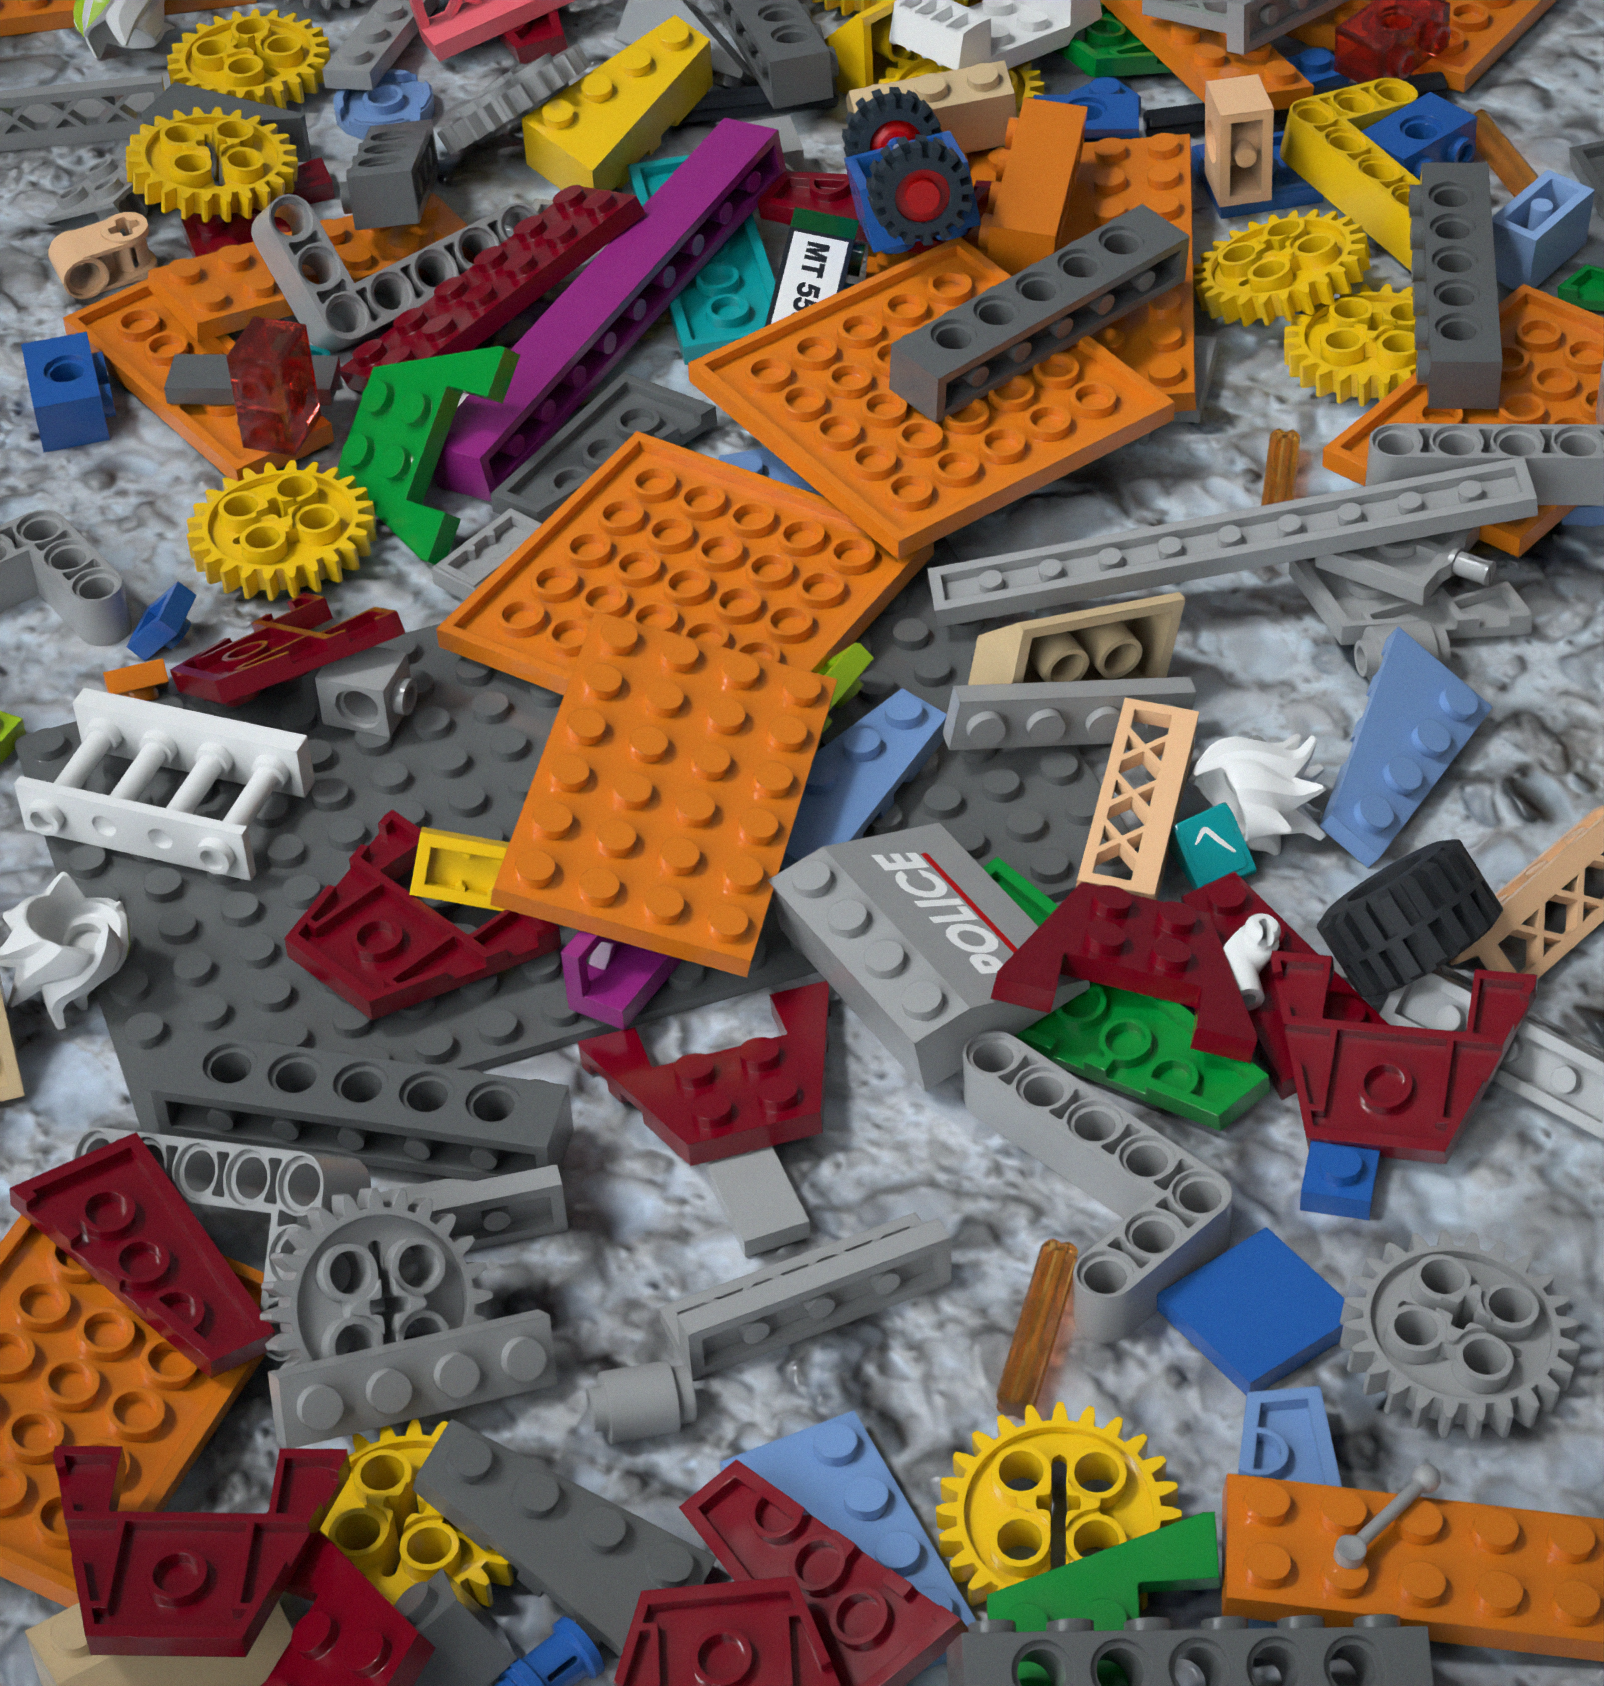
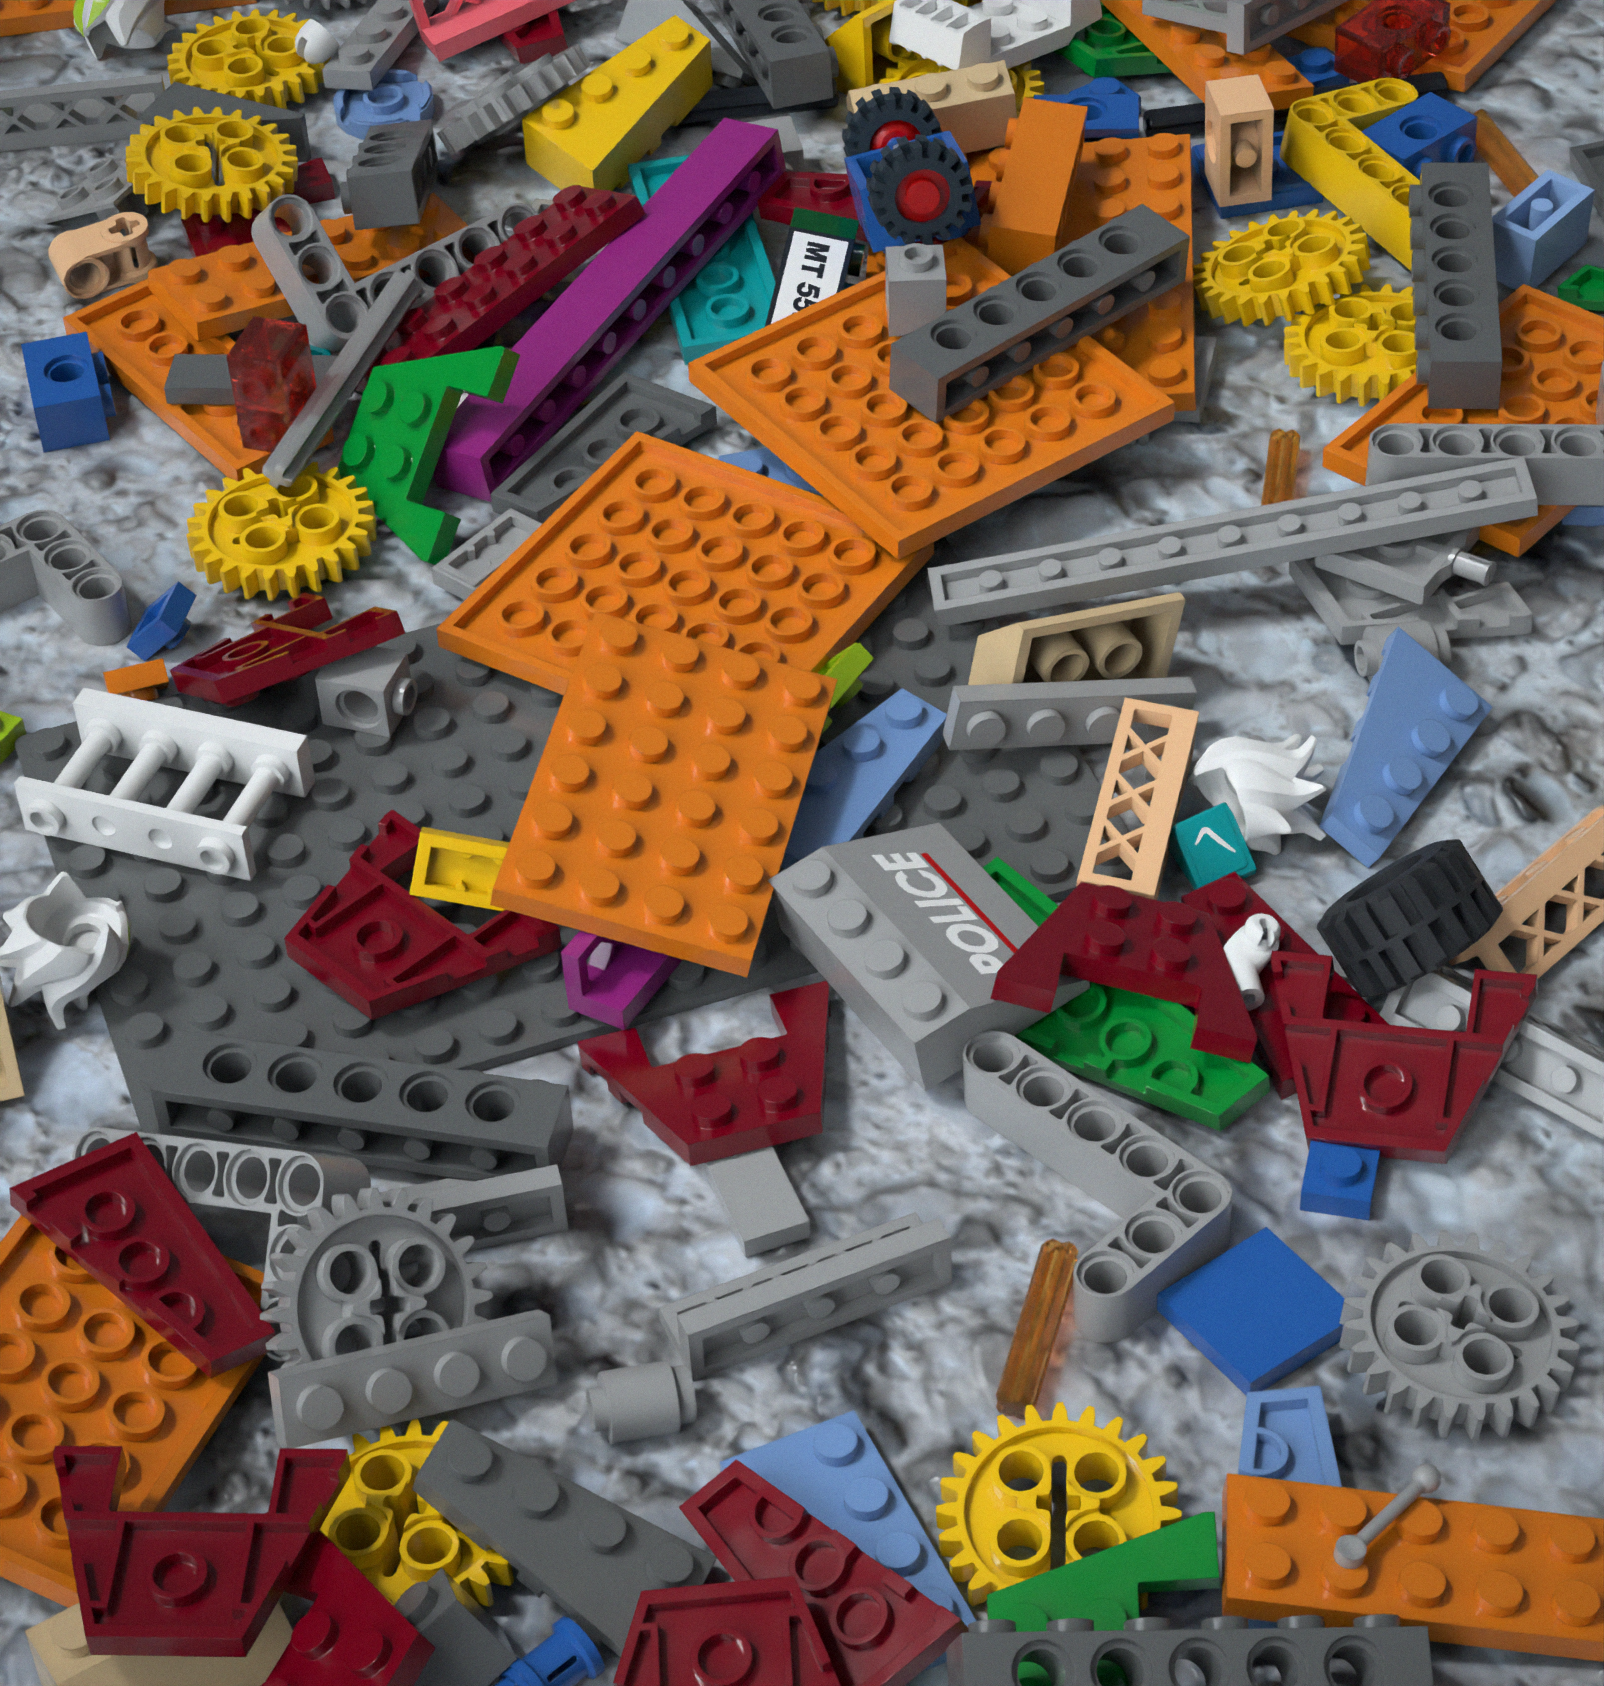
none -> light grey axle [263,270,422,489]
none -> white hinge [295,18,340,64]
none -> light grey brick [885,243,947,337]

